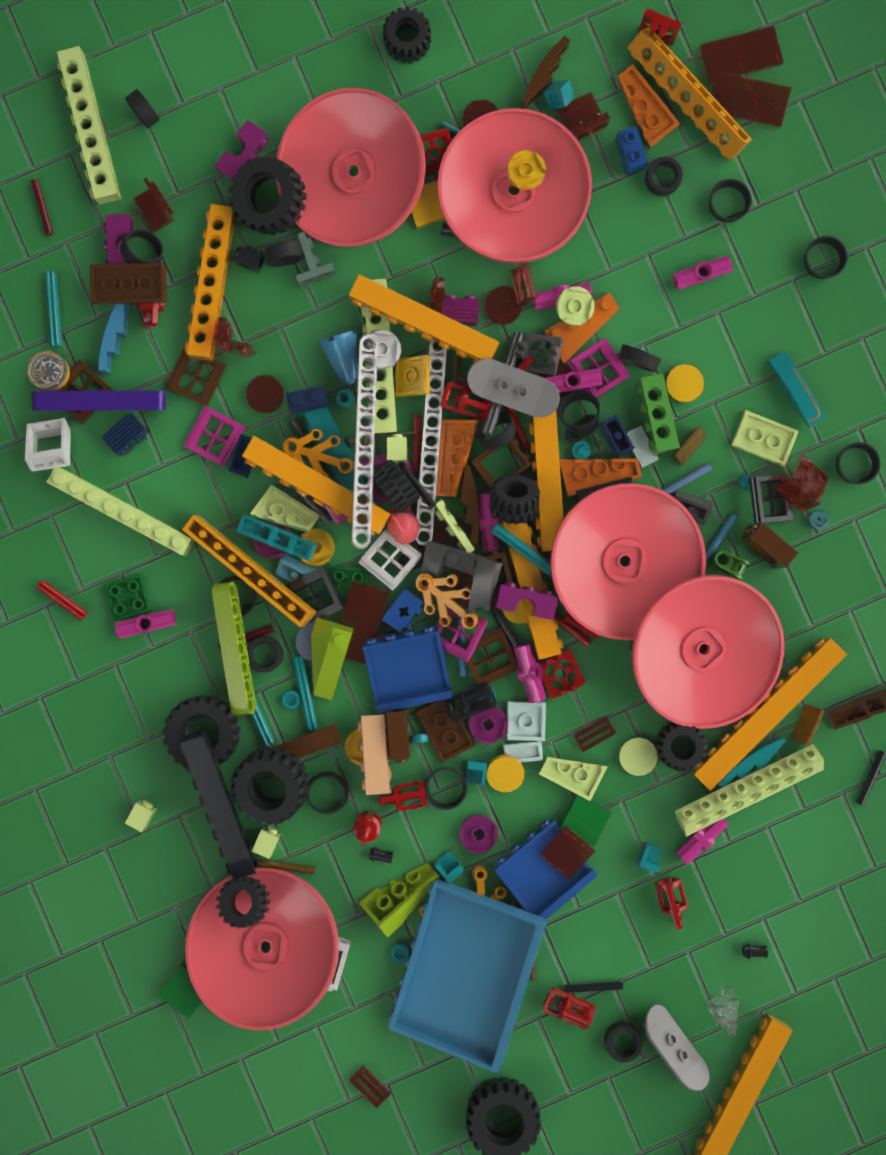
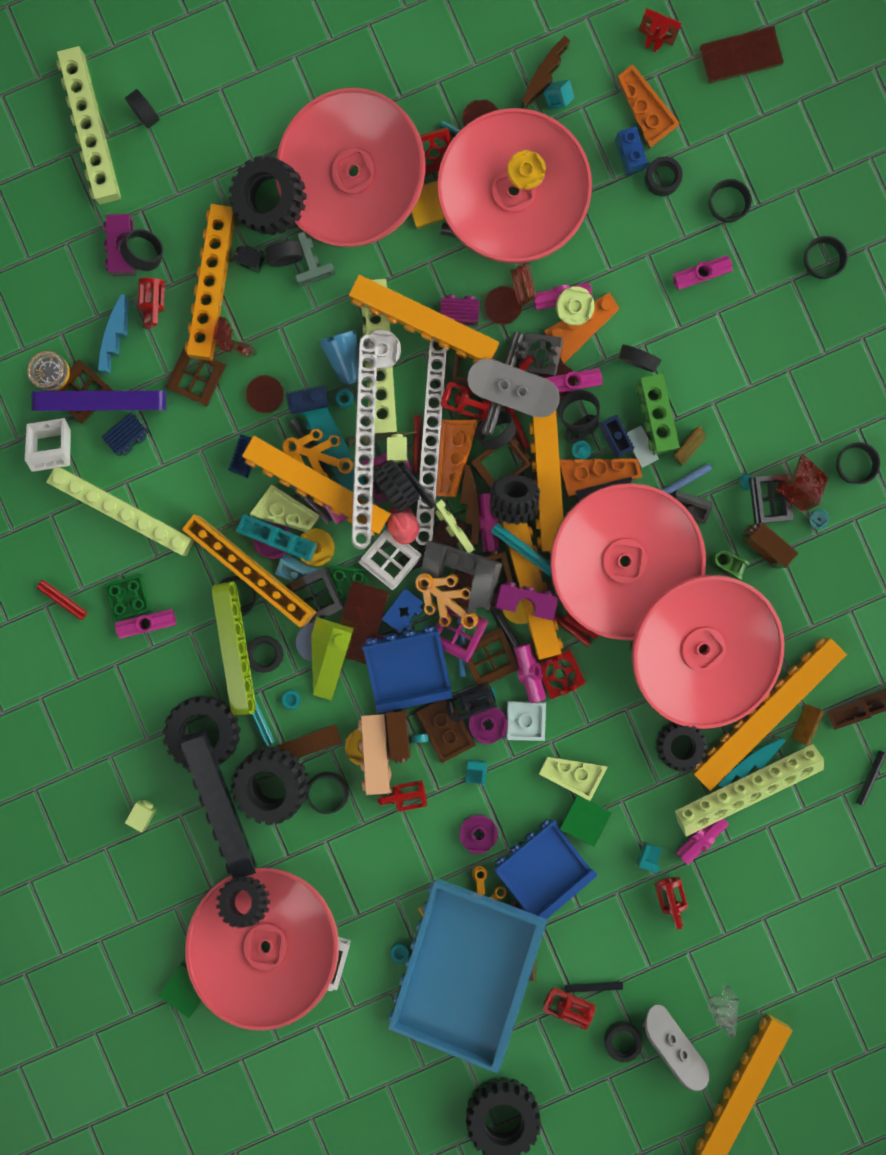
dark red bar [31,179,54,236] -> none
teal axle [45,271,62,347] -> none
reddish brown tile [90,262,167,304] -> none
clear red bracket [134,178,174,233] -> none
dark pink piece [184,406,246,467] -> none
magenta arch [214,119,269,183] -> none
dark red bar [218,625,275,651] -> none
yellowish green brick [252,826,281,859] -> none
pearl gold bar [258,859,316,874] -> none
teal axle [293,656,318,731] -> none
clear red tile [350,1065,391,1108] -> none
red piece [353,811,382,845] -> none
lime wedge [359,863,439,938] -> none
black pin [369,847,393,864] -> none
black tyre [383,7,431,63] -> none
yellow tile [395,355,430,397] -> none
black tyre [425,767,467,810] -> none
clear red tile [429,277,445,314] -> none
teal panel [434,850,464,883] -> none
yellow tile [486,754,524,792] -> none
light aqua tile [503,741,543,763] -> none
clear red tile [540,825,595,880] -> none
clear red bracket [557,92,610,141] -> none
dark pink piece [567,338,630,398] -> none
clear red tile [573,717,616,752] -> none
yellowish green tile [619,737,658,776] -> none
light orange brick [627,27,752,160] -> none
yellow tile [665,364,704,403] -> none
dark azure bar [705,513,738,563] -> none
clear red tile [711,71,792,127] -> none
yellowish green tile [730,410,799,467] -> none
black pin [742,943,768,959] -> none
teal slope [768,351,826,428] -> none

